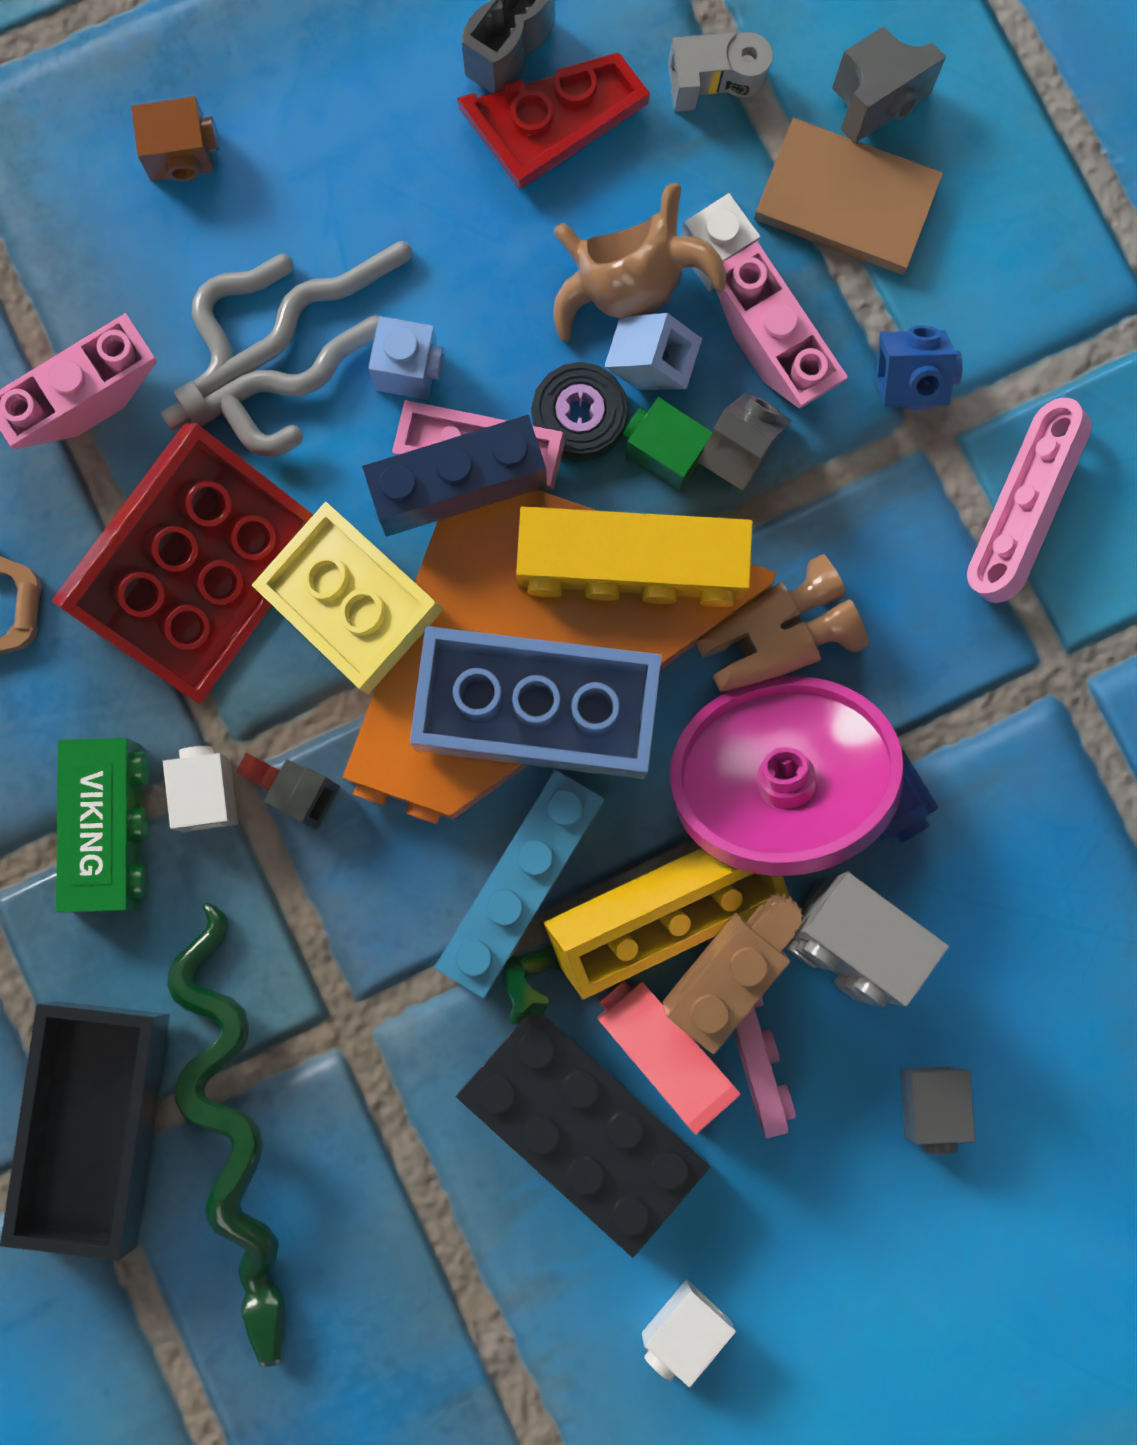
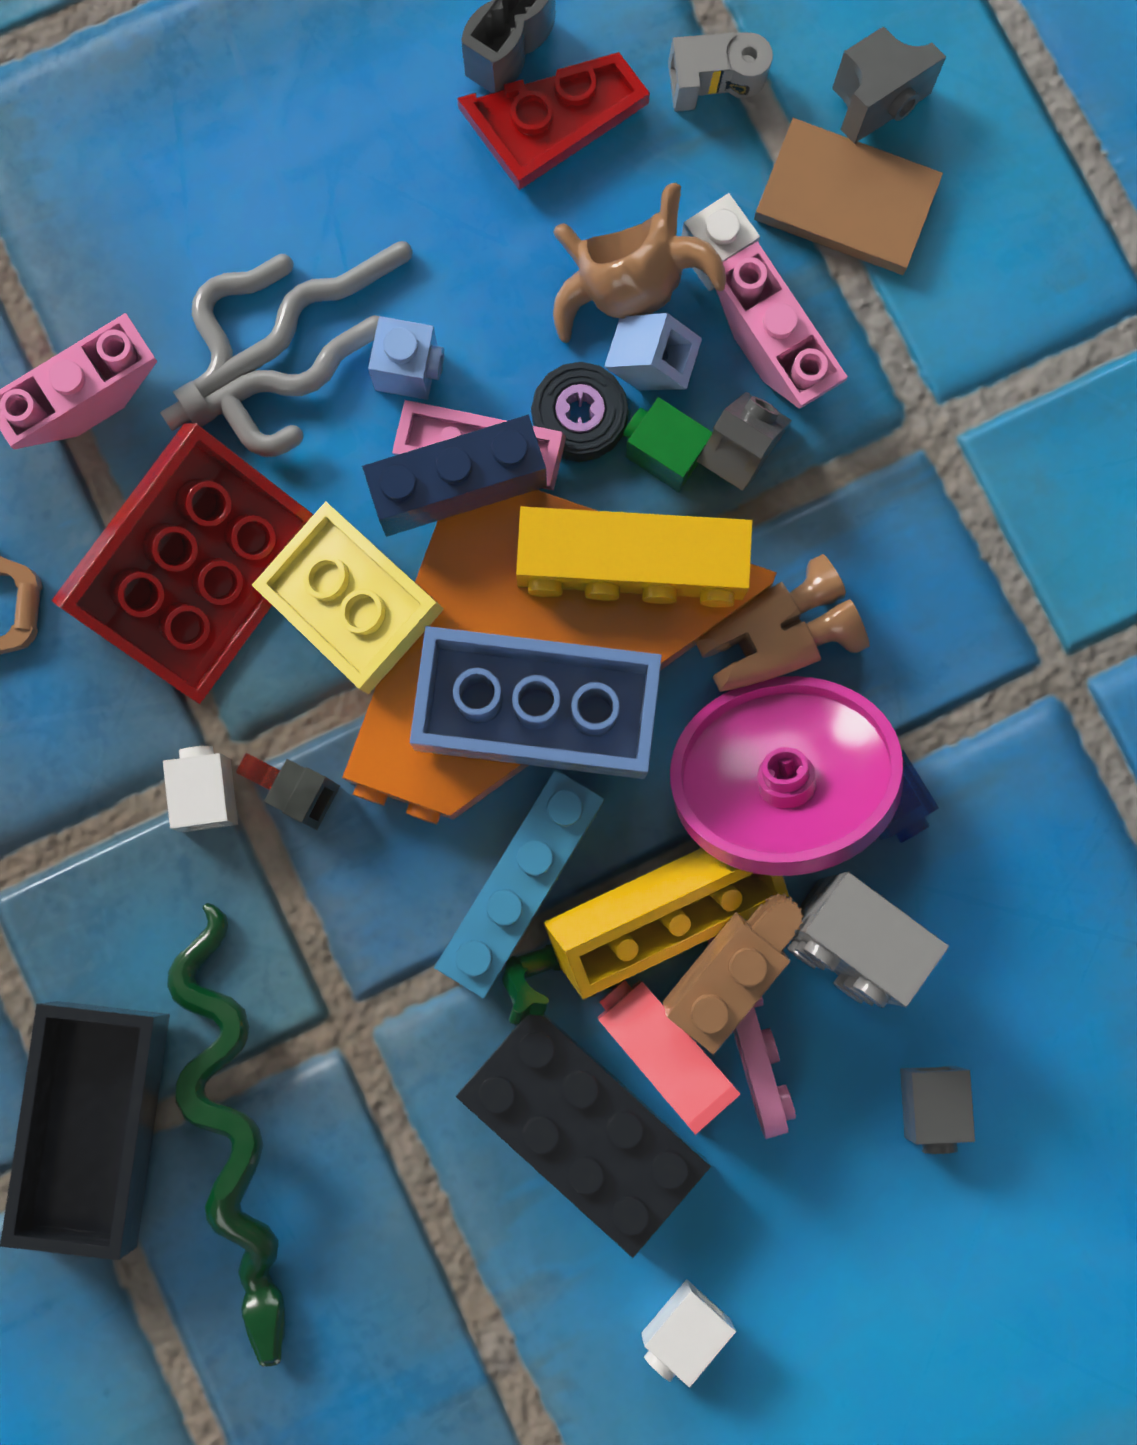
green brick [56,738,149,913] -> none
dark orange brick [131,96,219,181] -> none
blue brick [875,325,963,411] -> none
bright pink plate [967,398,1092,603] -> none

